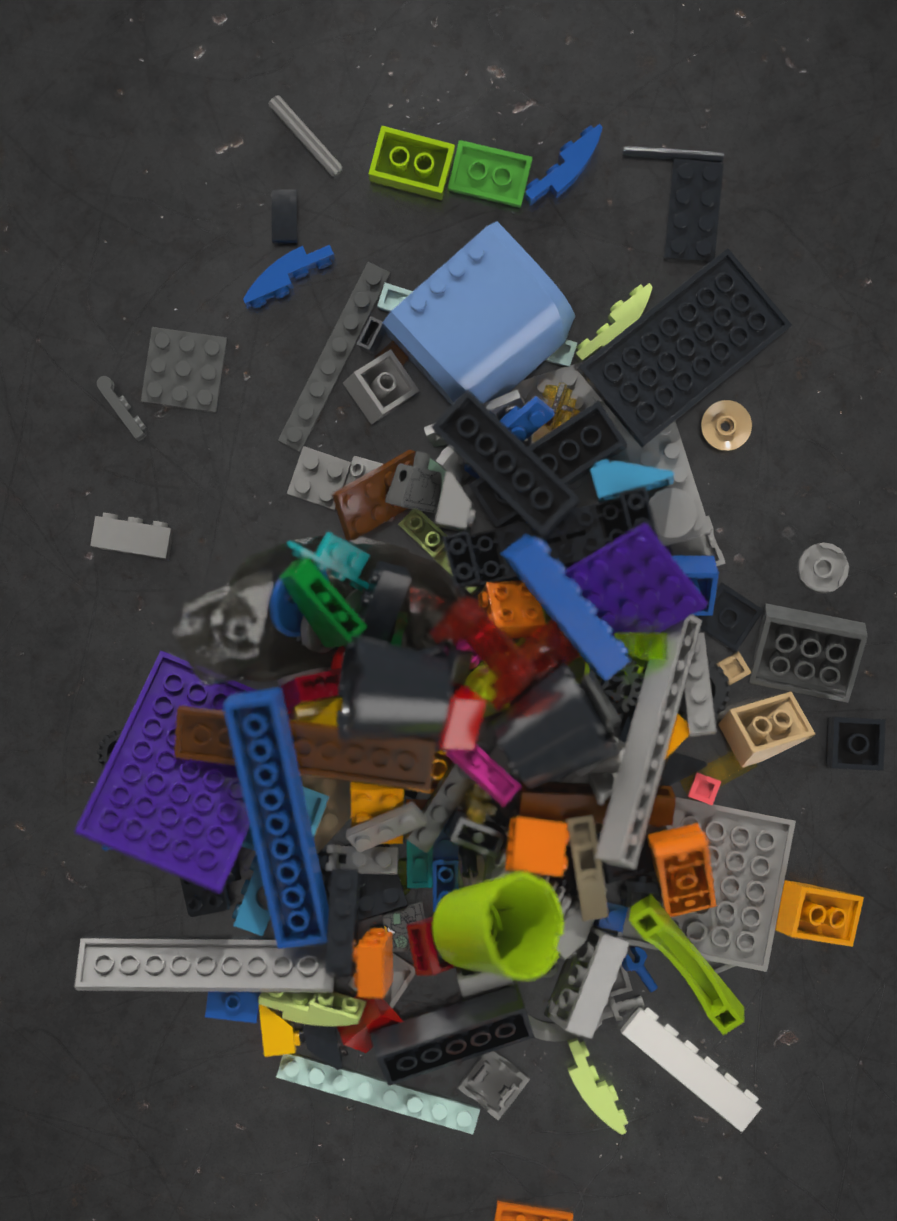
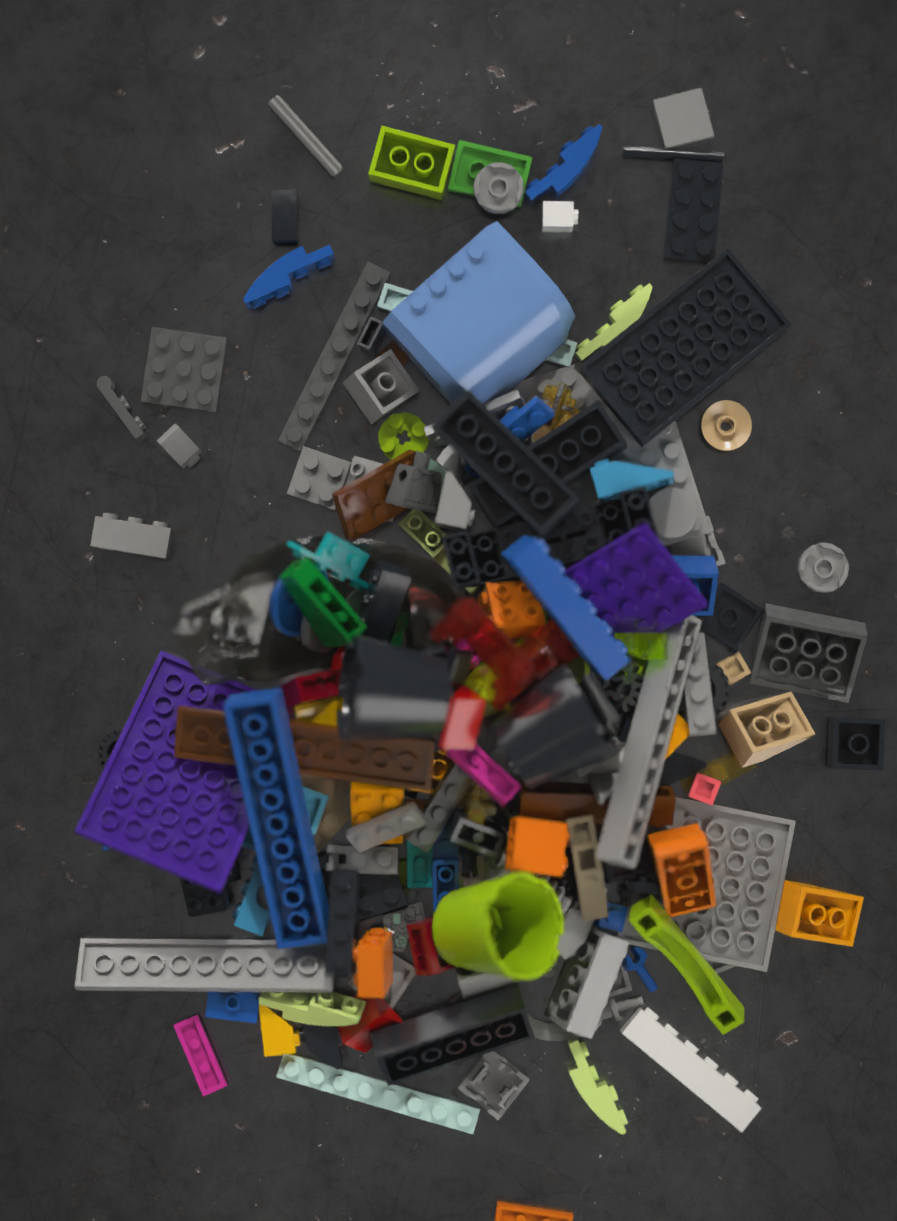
none -> light grey slope [157,424,202,469]
none -> dark pink plate [173,1014,228,1096]
none -> lime plate [378,412,429,460]
none -> light grey tile [473,162,524,214]
none -> white brick [542,201,578,232]
none -> light grey tile [652,88,714,149]

